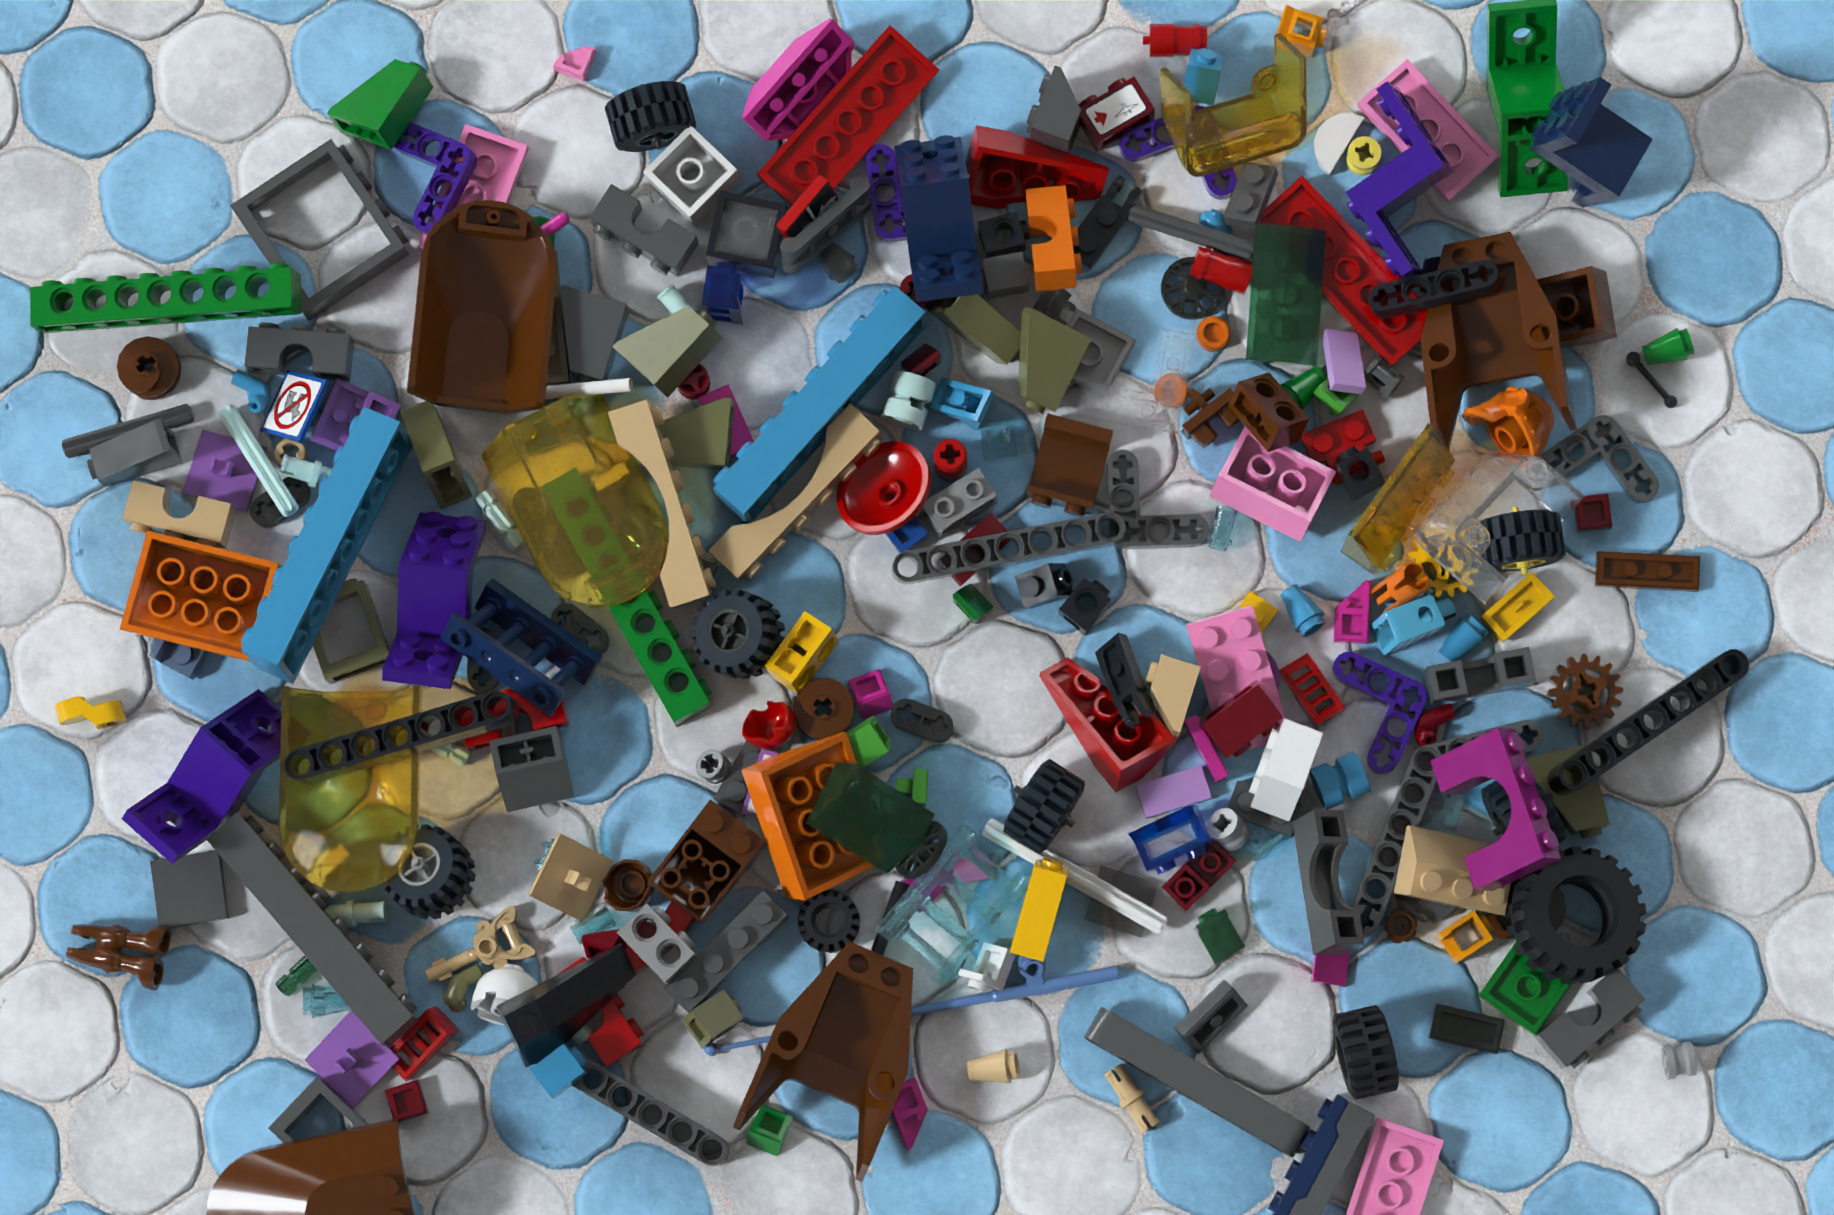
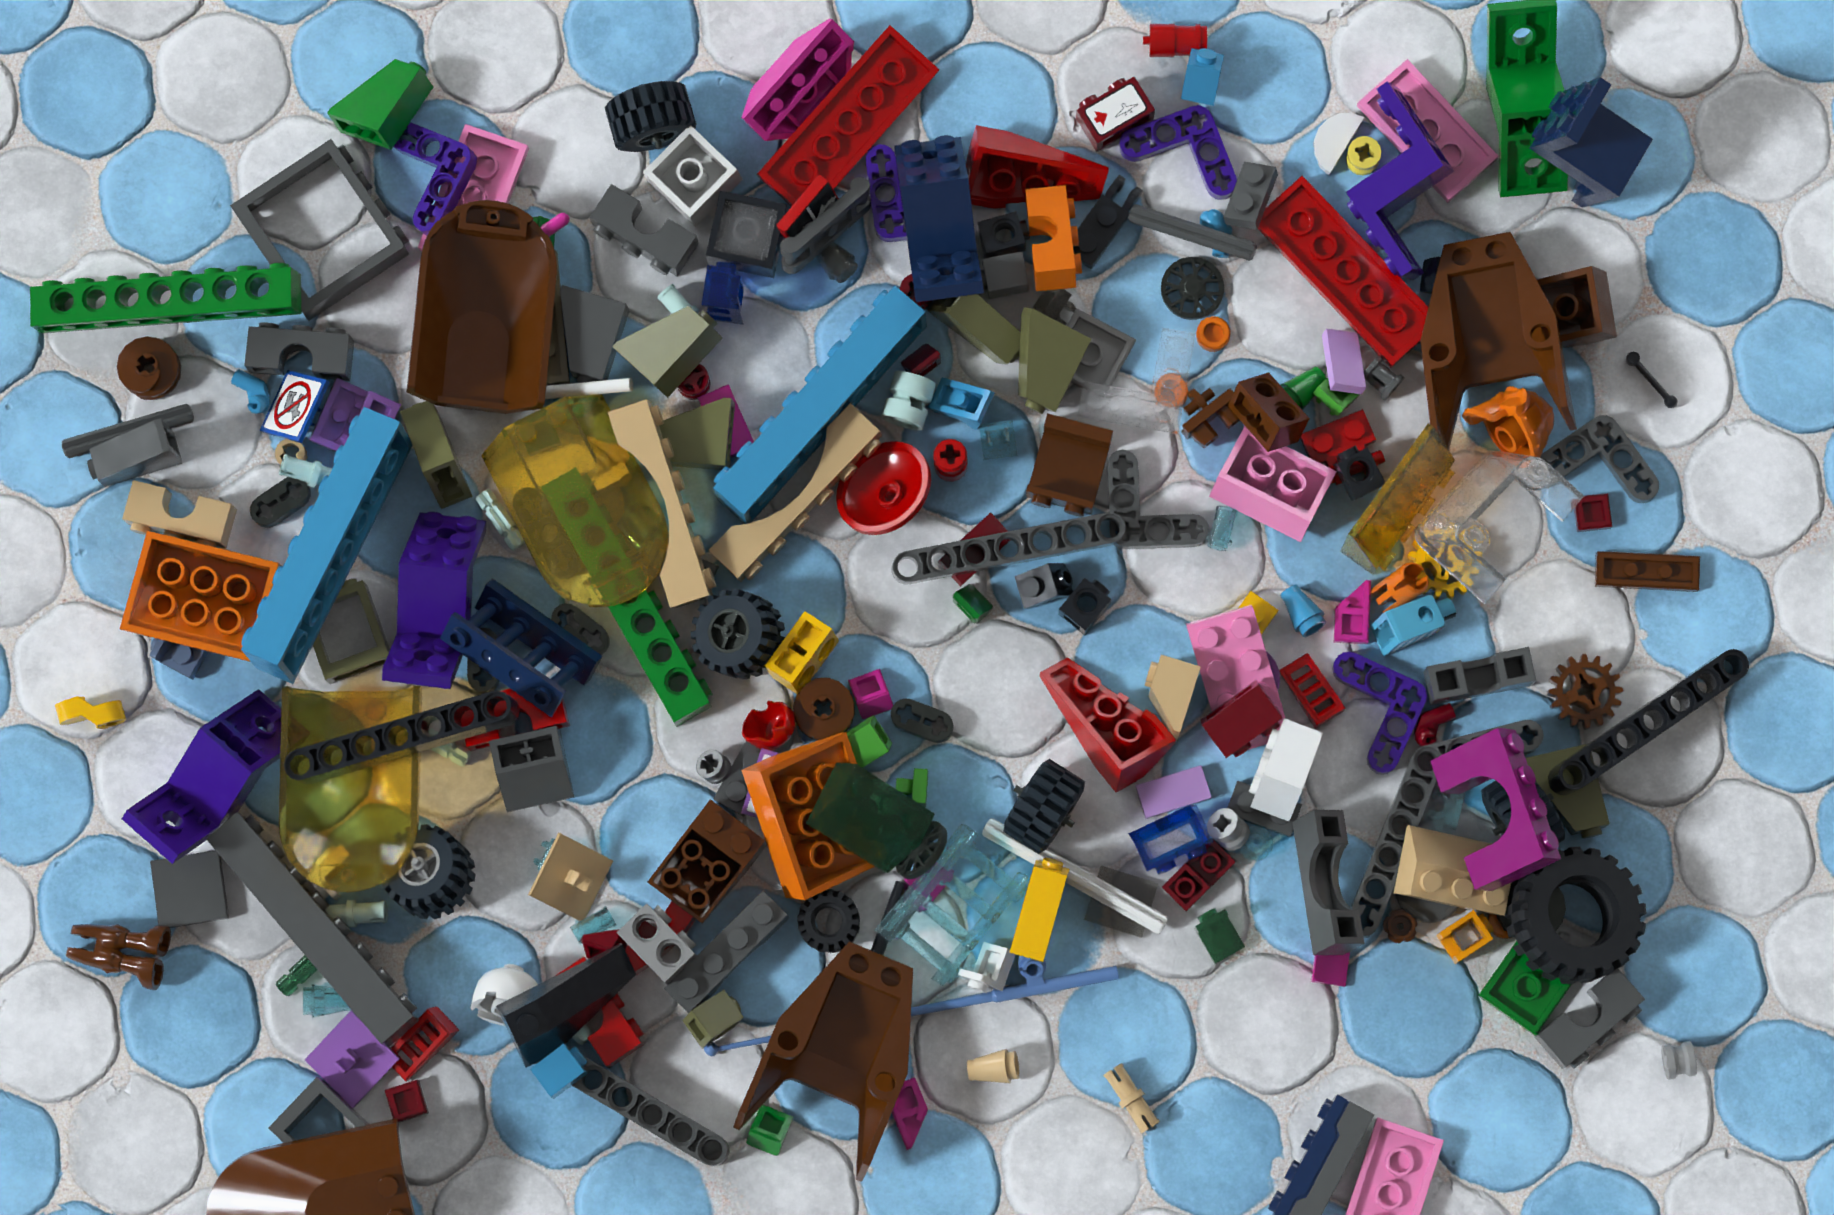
medium lavender piece [182,429,267,512] -> none
light aqua axle [219,405,299,517] -> none
tan piece [425,906,536,983] -> none
olive arm [443,964,484,1012] -> none
bright pink tile [553,46,597,82] -> none
reddish brown hair [602,859,655,912] -> none
blue plate [885,516,929,553] -> none
light grey brick [921,467,997,539] -> none
bright pink tile [949,850,989,886] -> none
dark grey slope [1027,66,1081,153] -> none
dark grey beam [1084,1007,1310,1158] -> none
black hinge [1095,632,1156,729] -> none
clear yellow windscreen [1160,33,1307,177] -> none
dark grey brick [1174,980,1248,1054] -> none
dark pink tile [1183,715,1228,784] -> none
red piece [1189,246,1257,295] -> none
clear green slope [1246,224,1327,367] -> none
light orange window [1274,5,1328,57] -> none
dark azure wheel [1309,751,1371,810] -> none
black tyre [1333,1005,1399,1100] -> none
black beam [1368,260,1501,319] -> none
pearl dark grey tile [1429,1004,1505,1054] -> none
dark azure cone [1439,613,1489,662] -> none
black wheel [1474,507,1566,575] -> none
yellow plate [1480,572,1555,643] -> none
green cone [1642,328,1695,366] -> none

